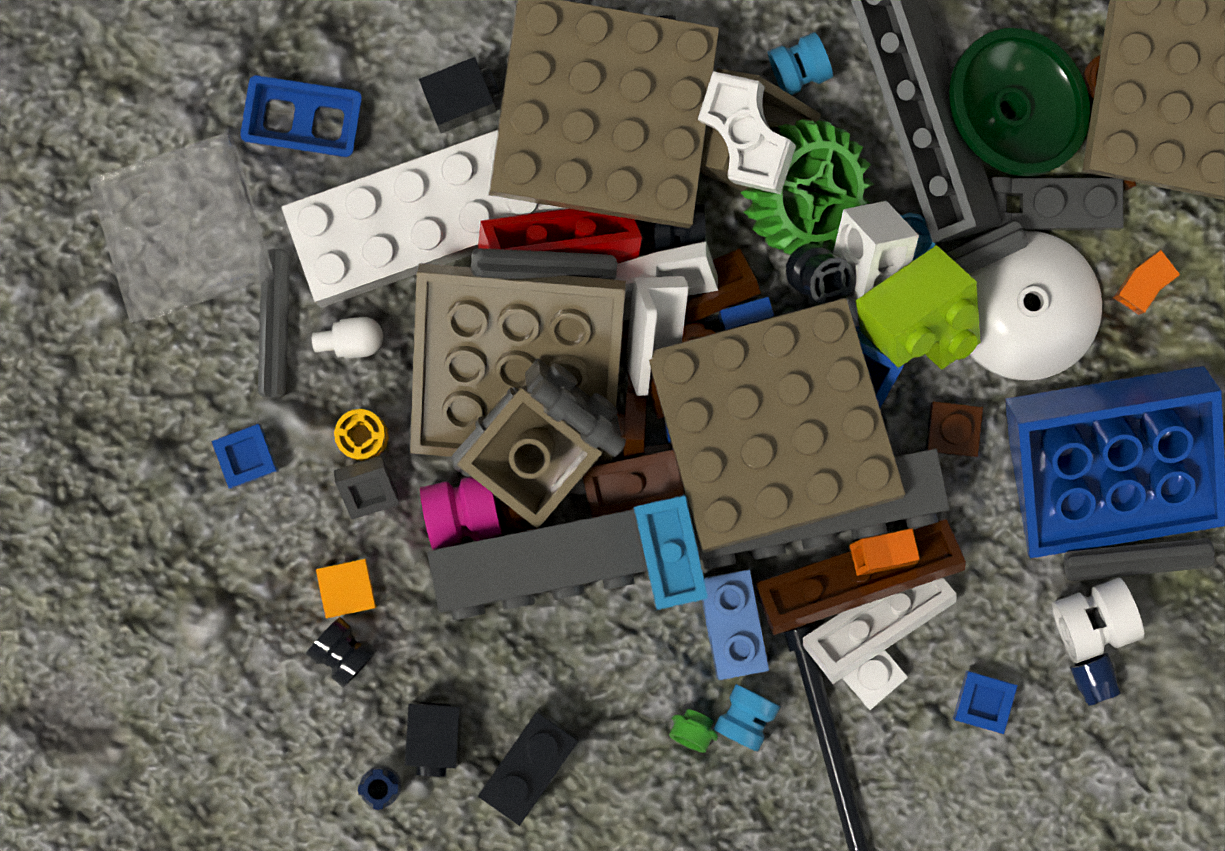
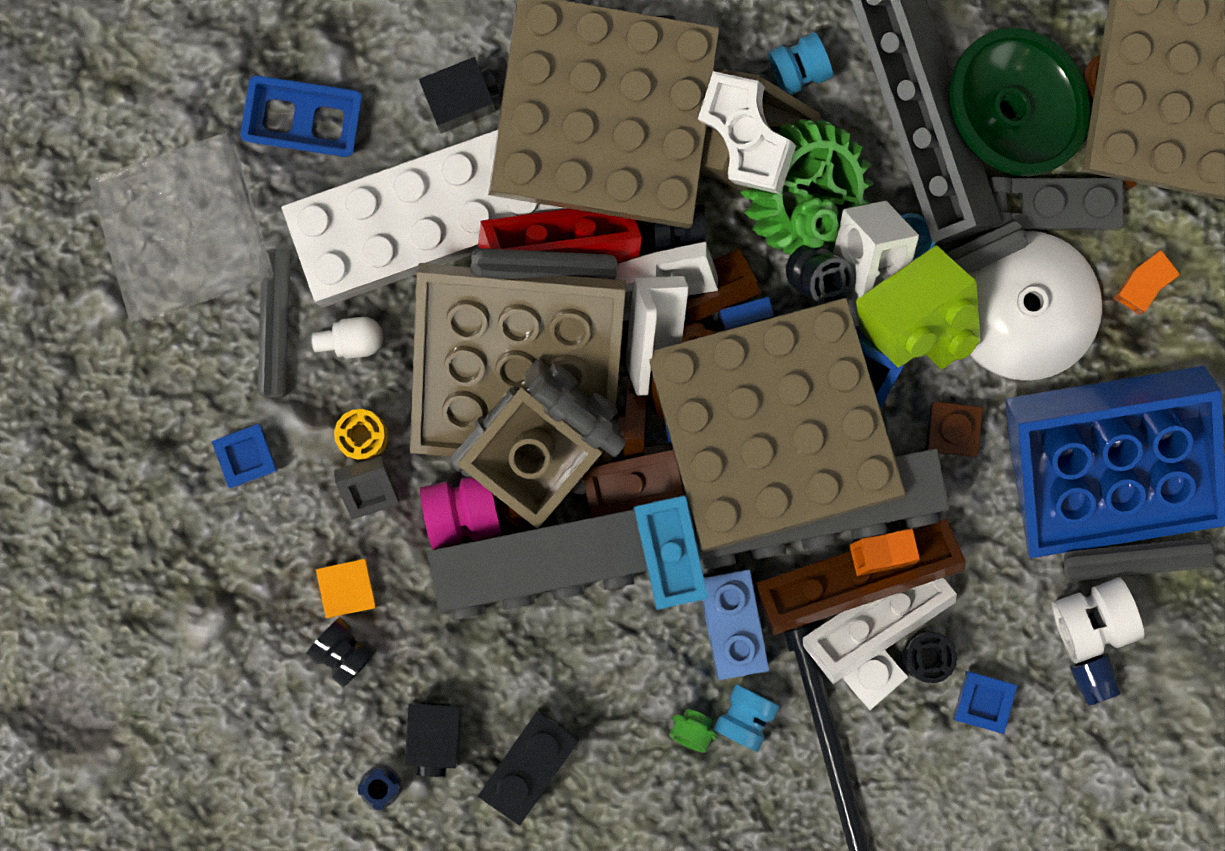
none -> bright green plate [791,197,840,248]
none -> black wheel [901,631,957,683]

